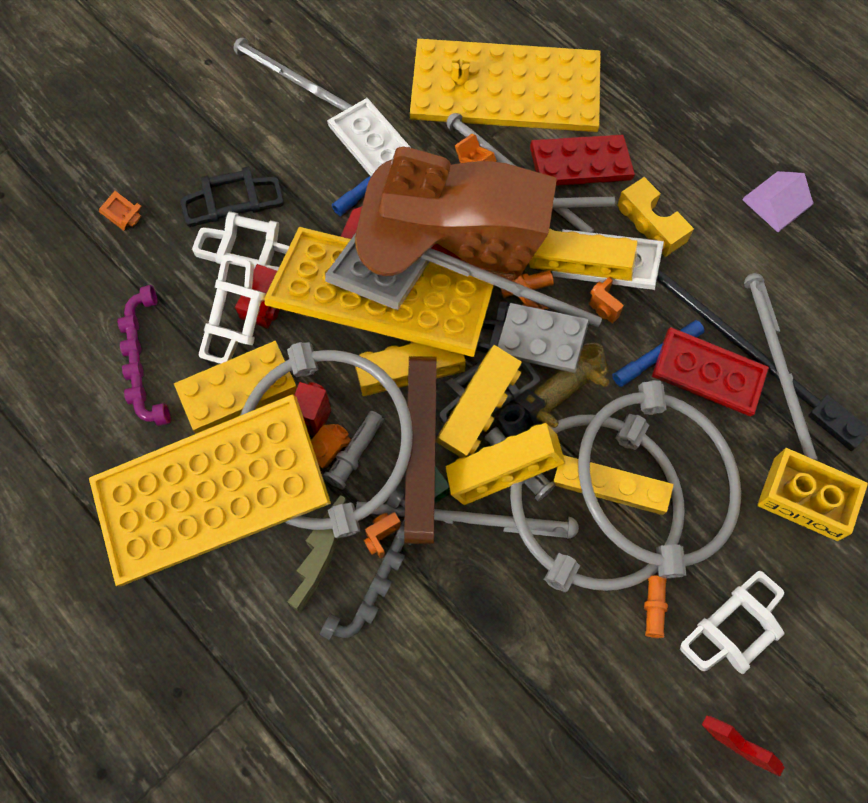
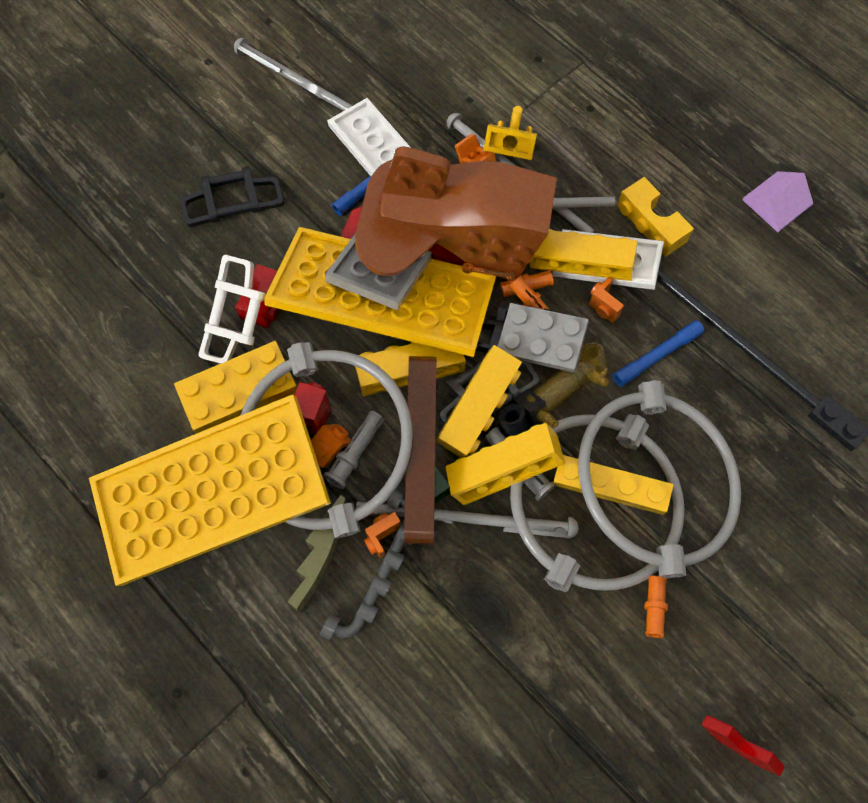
orange bracket [99,191,142,231] -> none
magenta bar [118,285,171,426] -> none
white bar [192,211,289,271] -> none
yellow plate [410,39,600,132] -> none
light grey bar [421,248,602,327] -> none
red plate [530,135,635,185] -> none
red tile [652,327,769,417] -> none
white bar [680,571,784,674] -> none
light grey bar [744,273,818,461] -> none
yellow brick [757,448,868,541] -> none
none -> yellow piece [483,106,537,160]

